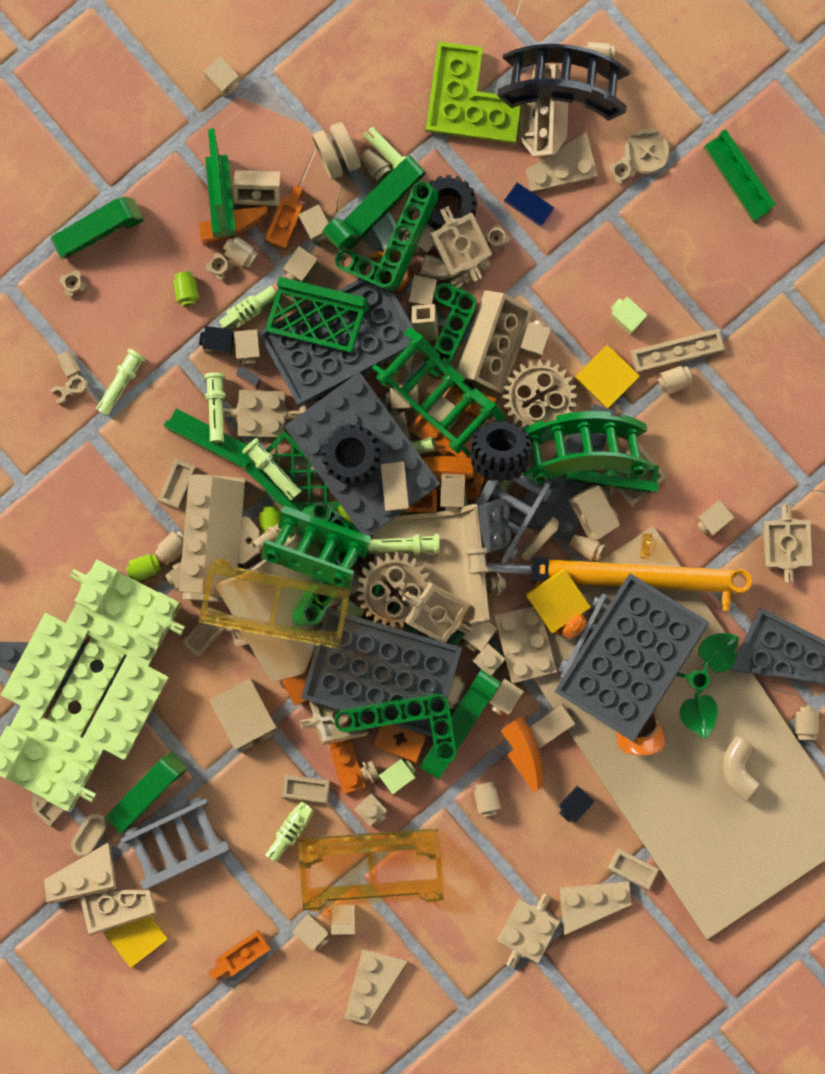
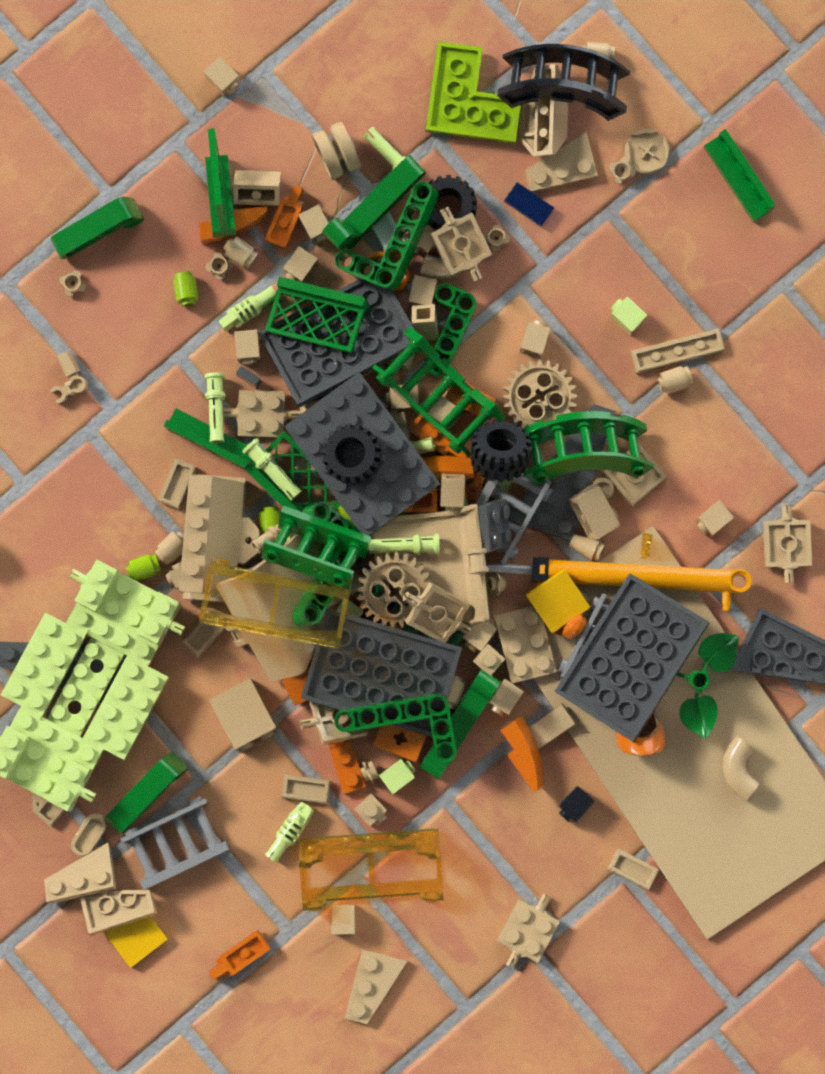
yellowish green pin [95,349,146,416] -> none
black brick [199,326,234,355] -> none
tan brick [292,913,329,951] -> none
tan cone [360,149,392,183] -> none
tan tile [381,462,409,511] -> none
tan axle [449,258,491,289] -> none
tan slope [457,290,533,395] -> none
tan brick [474,782,501,817] -> none
tan tile [521,517,559,561] -> none
tan wing [559,881,632,935] -> none
green fence [563,452,659,494] -> none
yellow tile [575,344,640,408] -> none
tan brick [795,706,819,740] -> none

